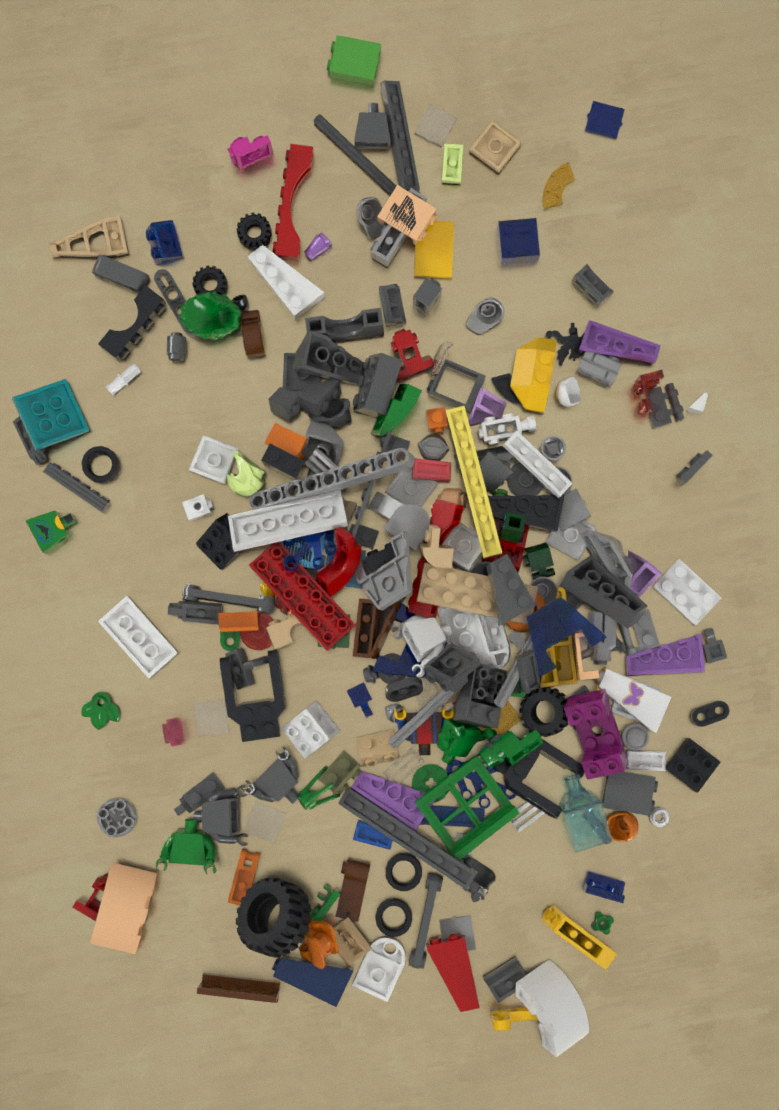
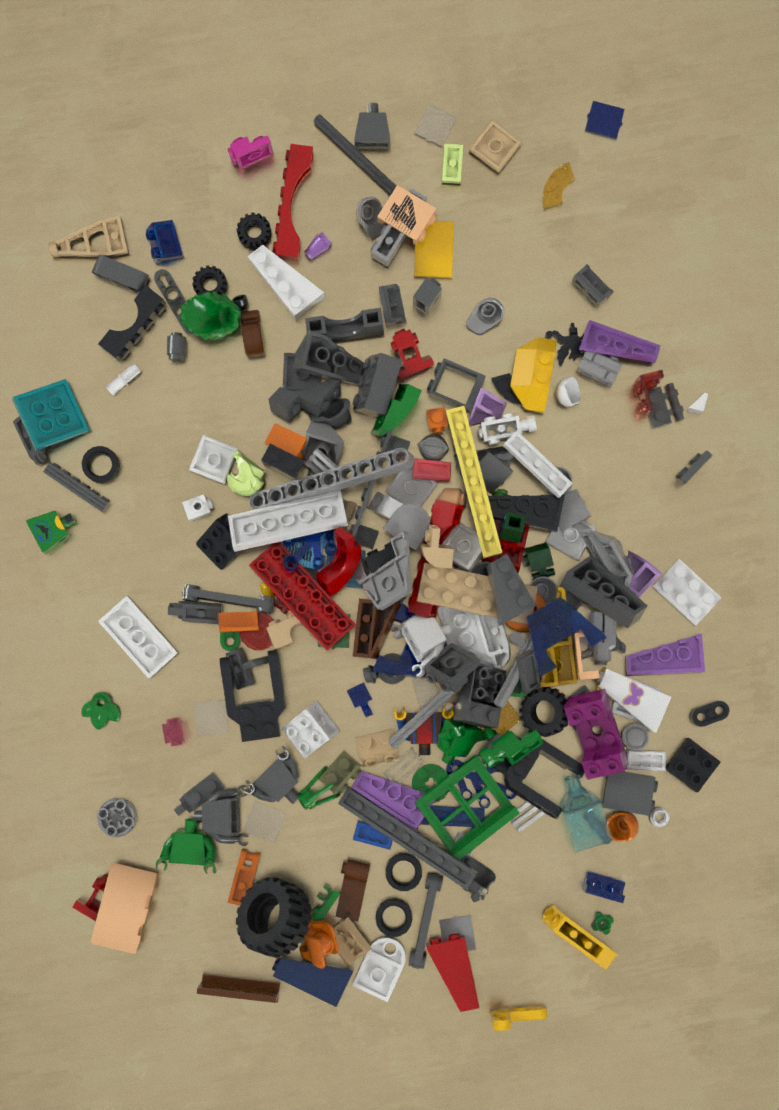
bright green brick [327,35,381,86] -> none
dark grey plate [380,80,420,191] -> none
dark grey plate [385,677,423,702] -> none
light grey plate [385,703,403,723] -> none
clear piece [426,341,453,376] -> none
dark grey plate [483,957,527,1003] -> none
clear blue brick [497,218,540,264] -> none
dark grey tile [507,462,544,496] -> none
white panel [516,960,589,1057] -> none
light grey wheel [539,436,566,463] -> none
light grey plate [617,609,660,656] -> none
dark grey plate [703,628,727,664] -> none

